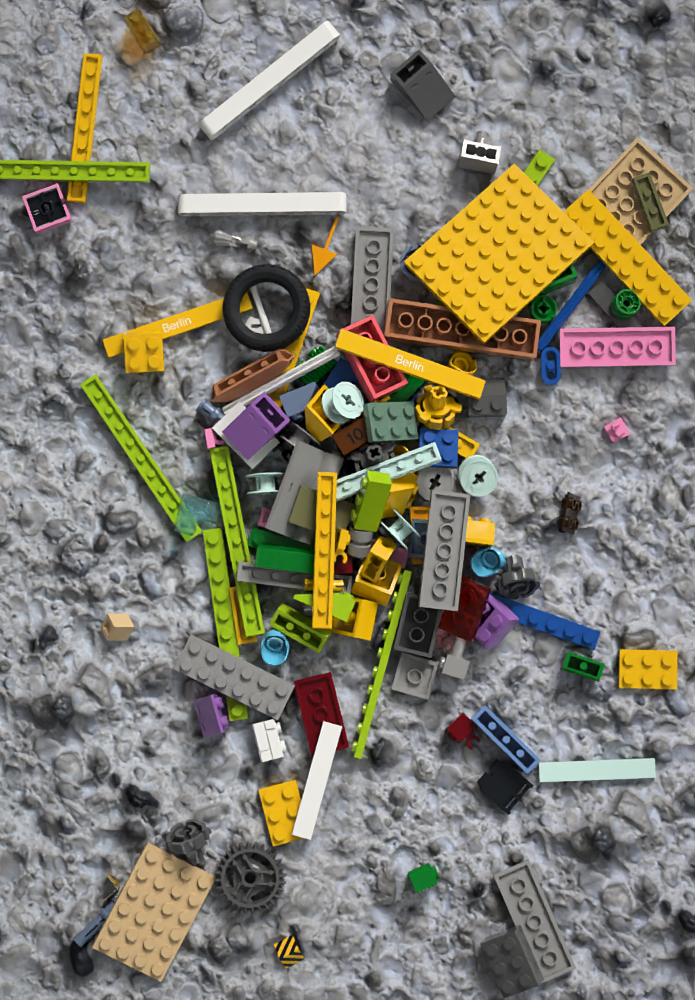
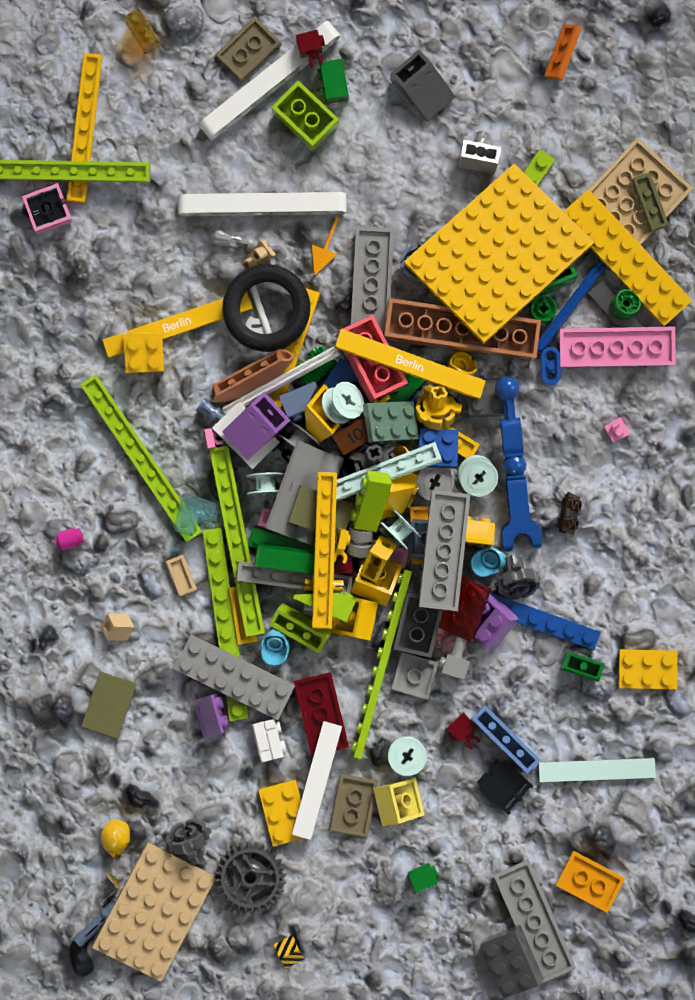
none -> dark pink brick [54,527,84,551]
none -> olive tile [81,671,137,739]
none -> yellow hair [100,819,130,857]
none -> tan tile [165,554,197,597]
none -> dark tan tile [215,17,282,83]
none -> tan hips [241,239,276,270]
none -> lime brick [272,81,339,151]
none -> dark red brick [296,29,325,68]
none -> green brick [317,59,349,104]
none -> dark tan tile [329,773,378,838]
none -> light yellow slope [373,778,424,826]
none -> light aqua piece [388,737,427,776]
none -> blue piece [495,376,542,552]
none -> orange plate [544,24,582,80]
none -> light orange plate [555,850,625,913]

